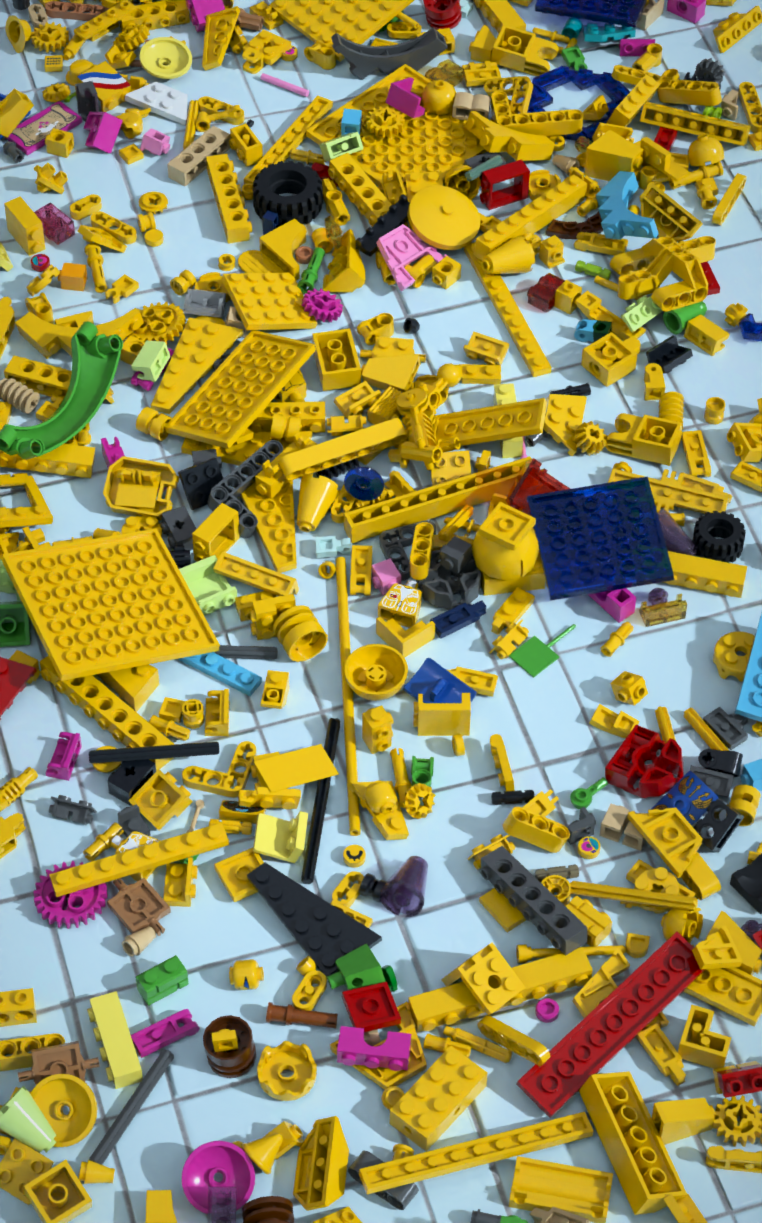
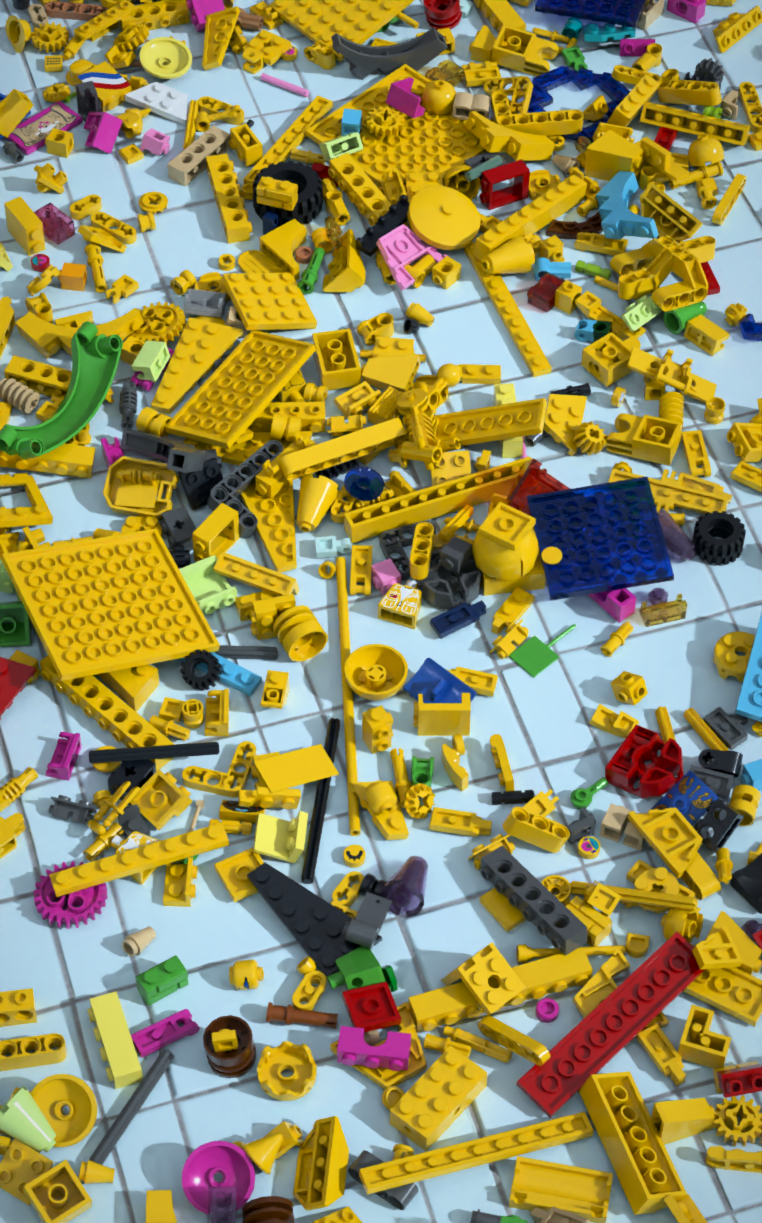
medium nougat plate [18,1041,100,1085] -> none
medium nougat plate [107,878,171,936] -> none
yellow tile [145,229,164,247] -> none
dark pink gear [302,288,343,322] -> none
yellow panel [376,617,435,658] -> none
yellow plate [387,22,421,39] -> none
yellow bracket [463,331,509,365] -> none
dark tan axle [535,864,579,882] -> none
yellow brick [620,543,747,598] -> none
black bracket [646,335,693,374] -> none
none -> yellow piece [87,781,140,835]
none -> yellow plate [92,790,112,809]
none -> dark grey hinge [119,381,137,429]
none -> dark grey arch [120,428,205,473]
none -> black tyre [180,649,222,691]
none -> yellow brick [256,176,298,211]
none -> yellow wheel [303,382,328,402]
none -> dark grey door [342,892,392,949]
none -> yellow cone [405,302,435,327]
none -> yellow hinge [429,807,492,836]
none -> yellow slope [441,744,469,792]
none -> medium azure piece [534,257,571,283]
none -> yellow piece [541,547,562,565]
none -> yellow bracket [583,880,622,916]
none -> yellow tile [611,387,626,407]
none -> yellow piece [627,346,717,404]
none -> yellow axle [715,847,733,884]

